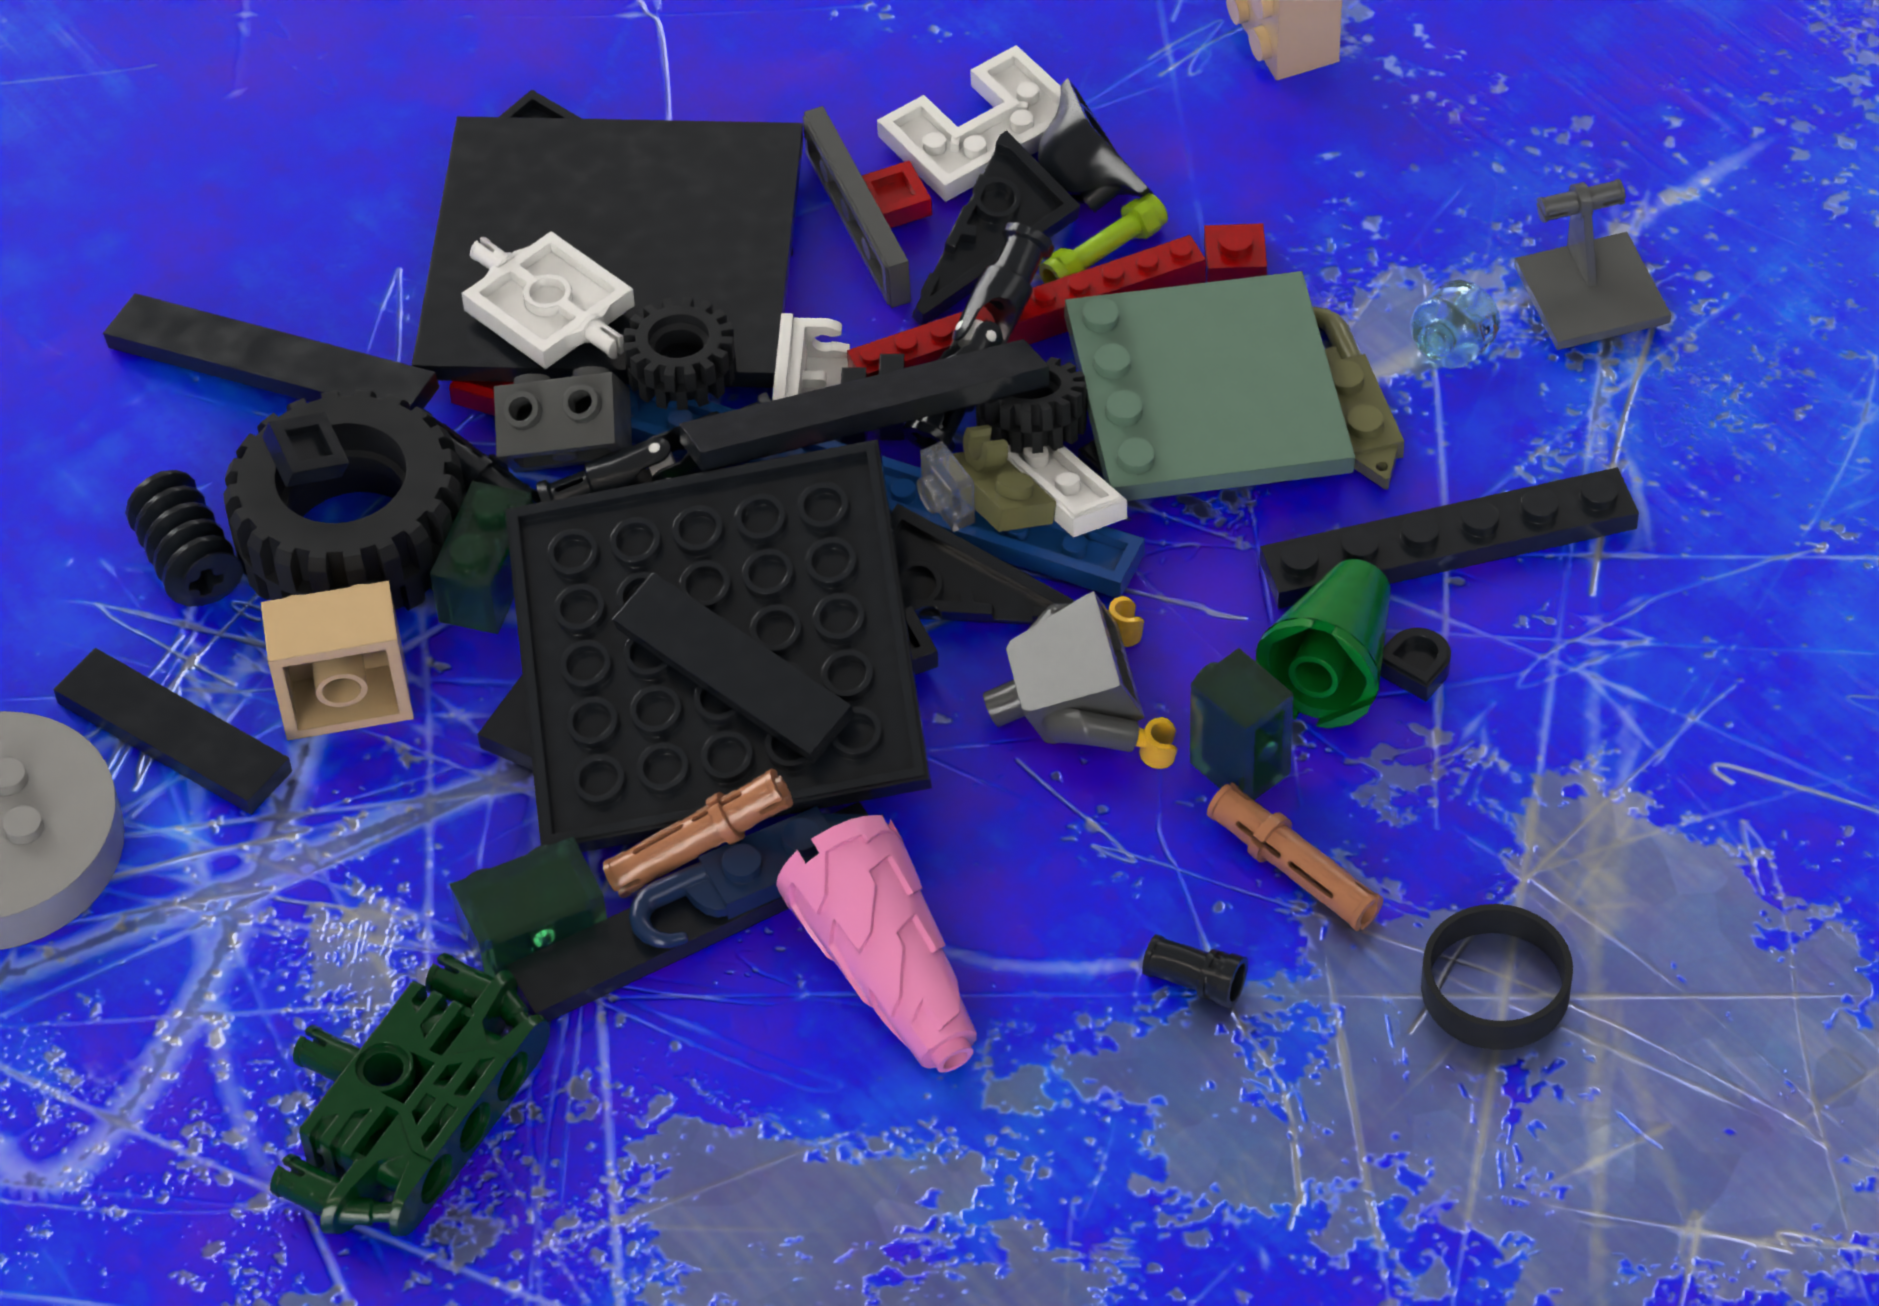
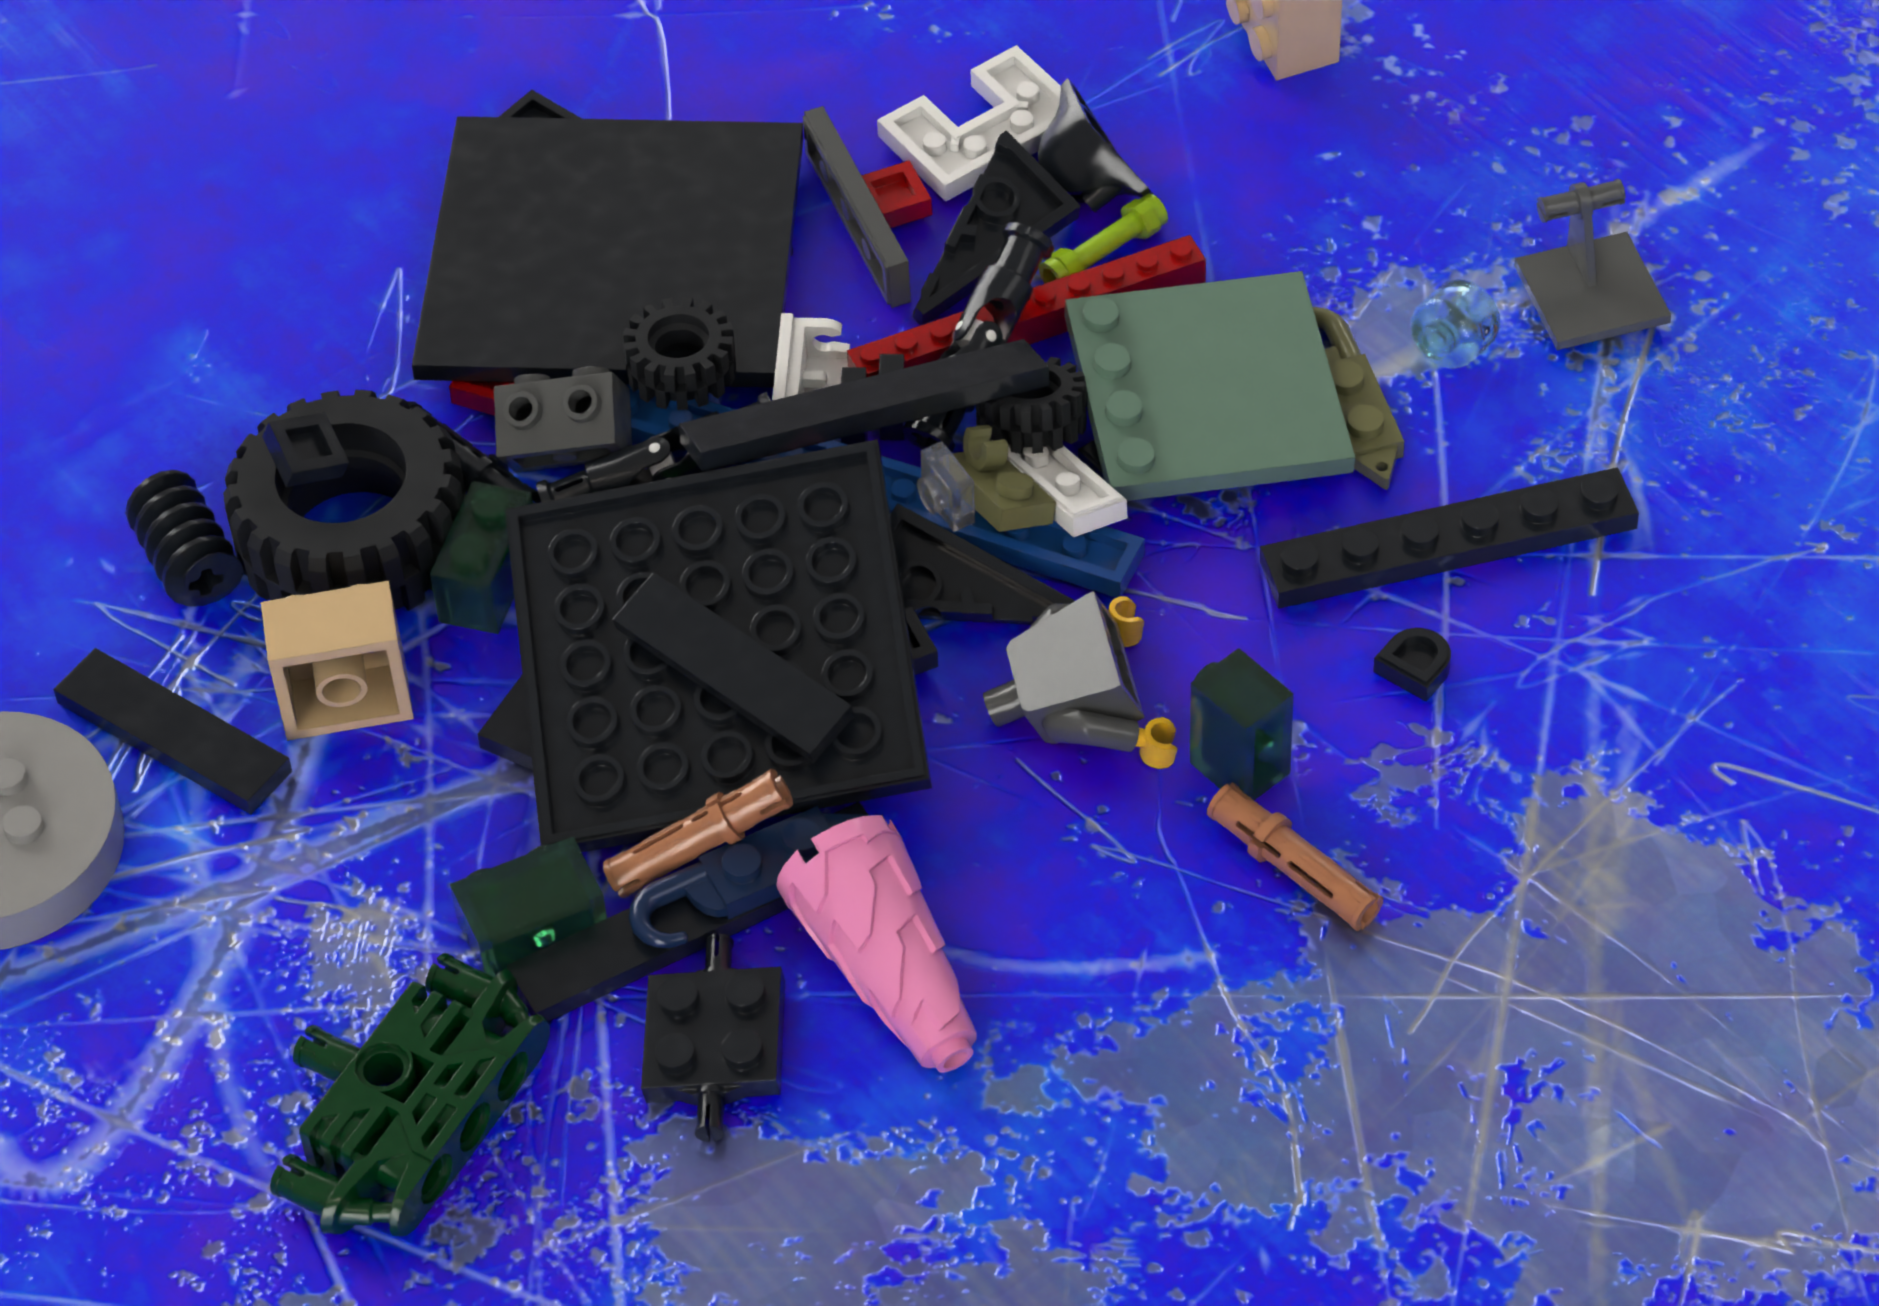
black tile [103,293,440,411] -> none
white plate [462,231,635,369] -> none
black pin [1142,934,1248,1009] -> none
red plate [1204,223,1267,282] -> none
green cone [1253,559,1391,728] -> none
black tyre [1421,904,1573,1050] -> none
none -> black plate [641,934,785,1142]

